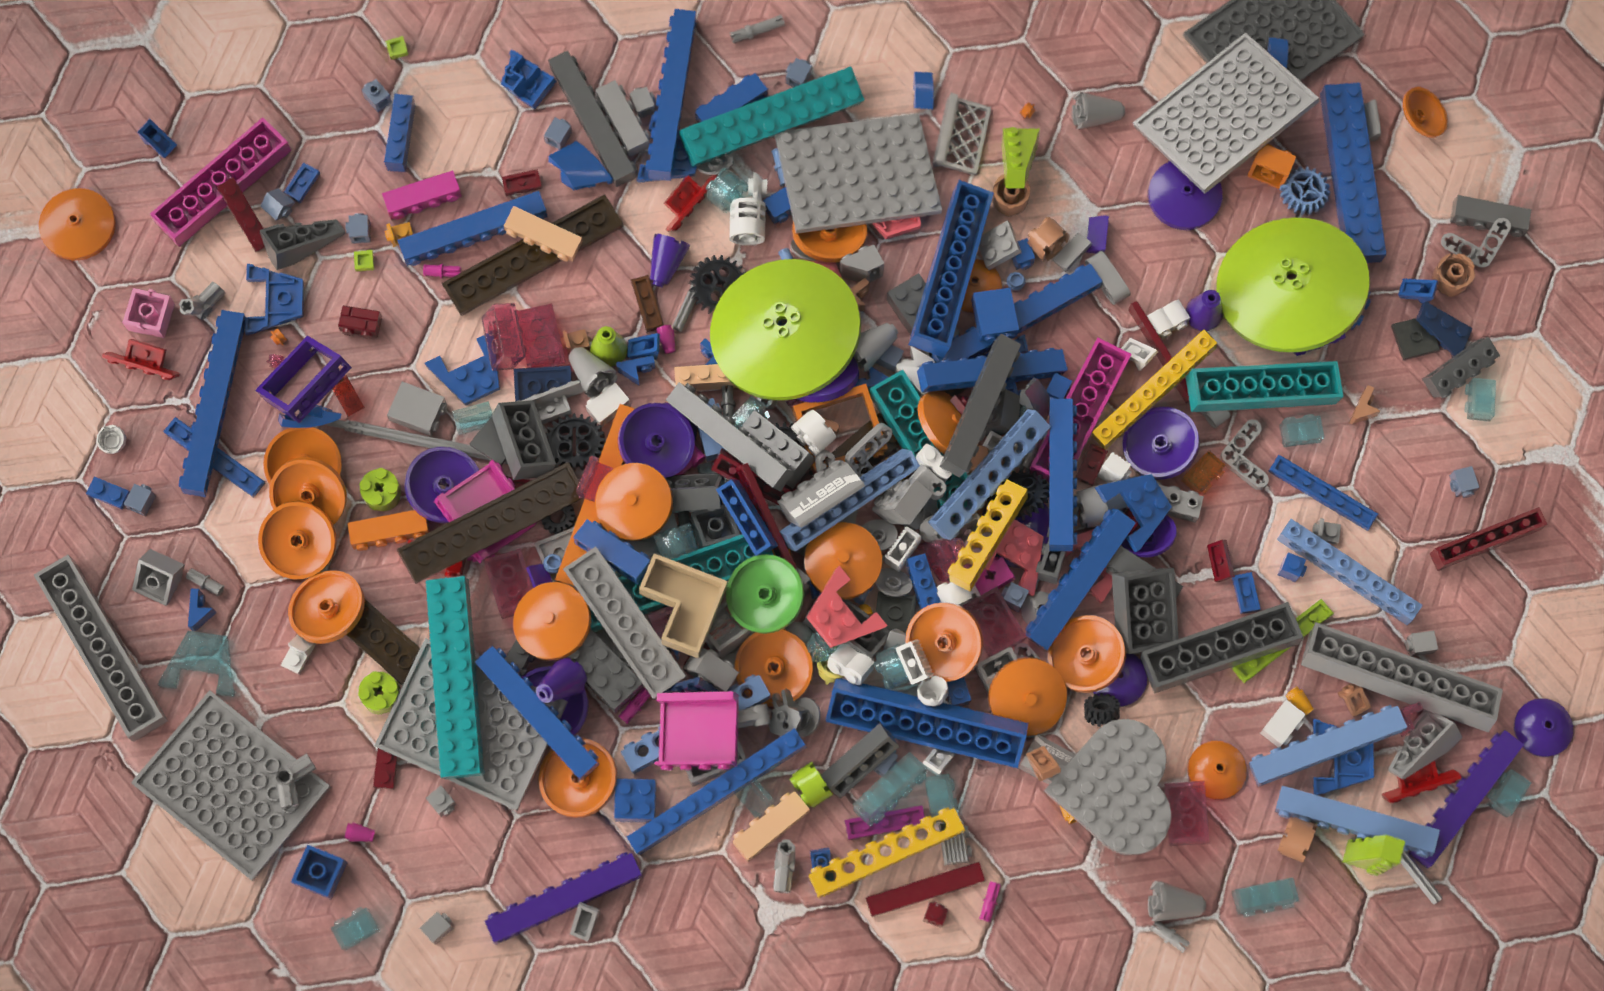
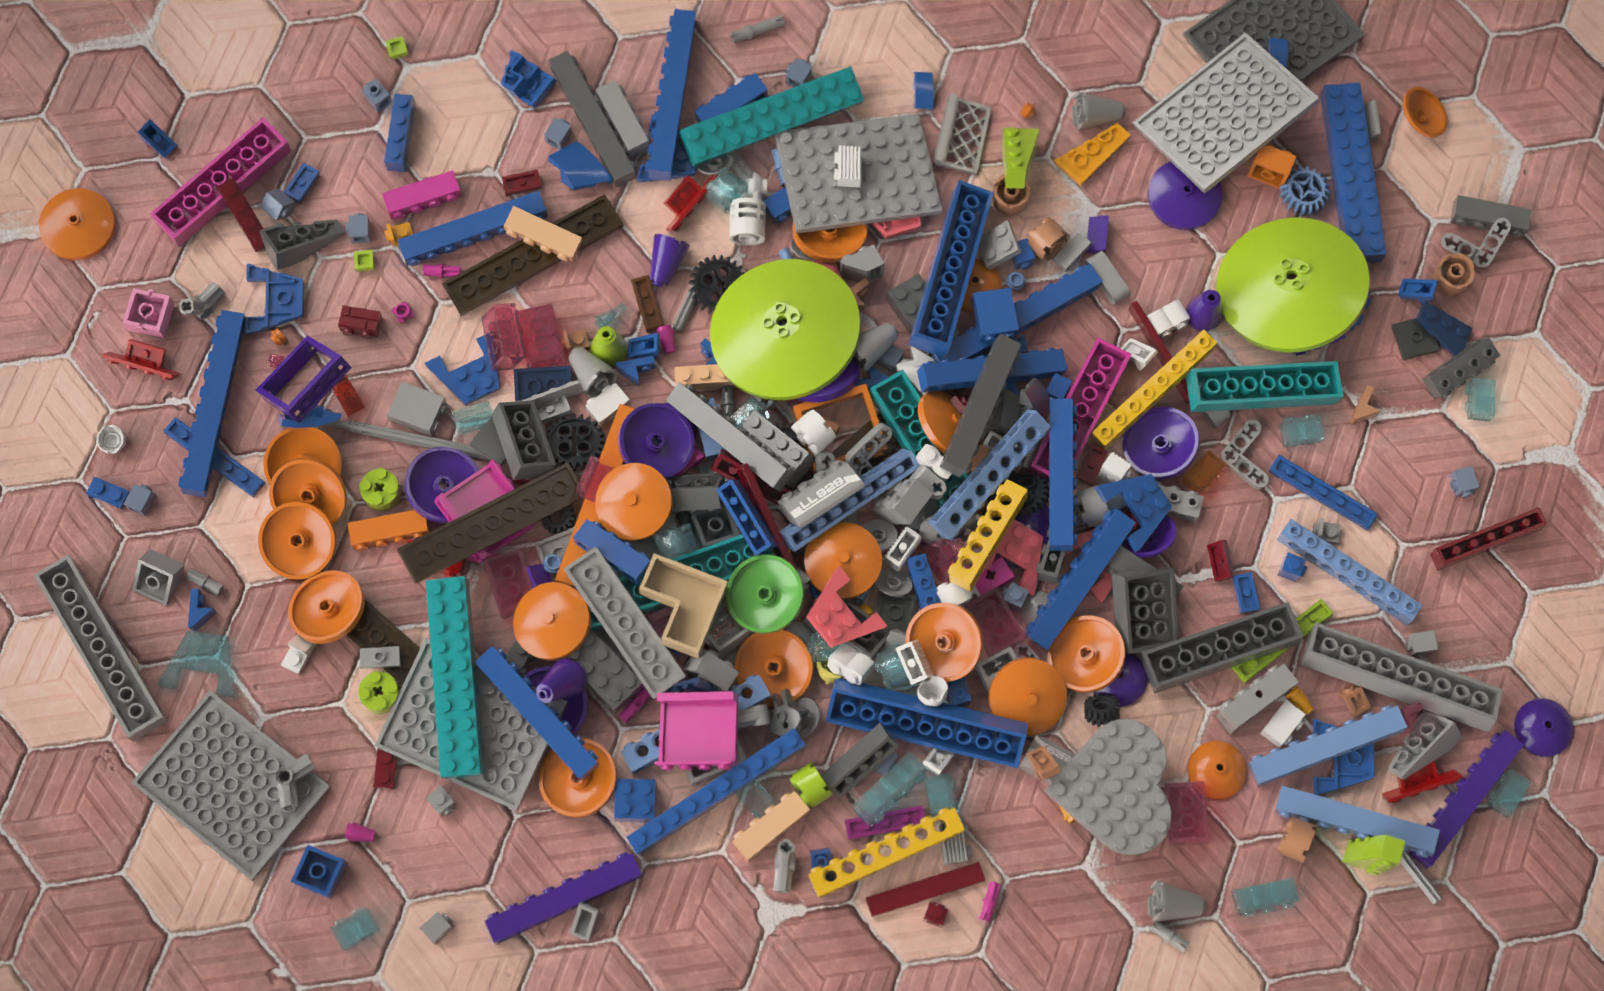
light grey brick [630,87,656,119] -> none
none -> light grey plate [360,646,401,669]
none -> dark pink plate [392,302,414,323]
none -> clear light blue cone [595,303,626,329]
none -> white brick [834,145,862,188]
none -> light orange wing [1053,123,1131,186]
none -> light grey brick [1216,664,1299,735]

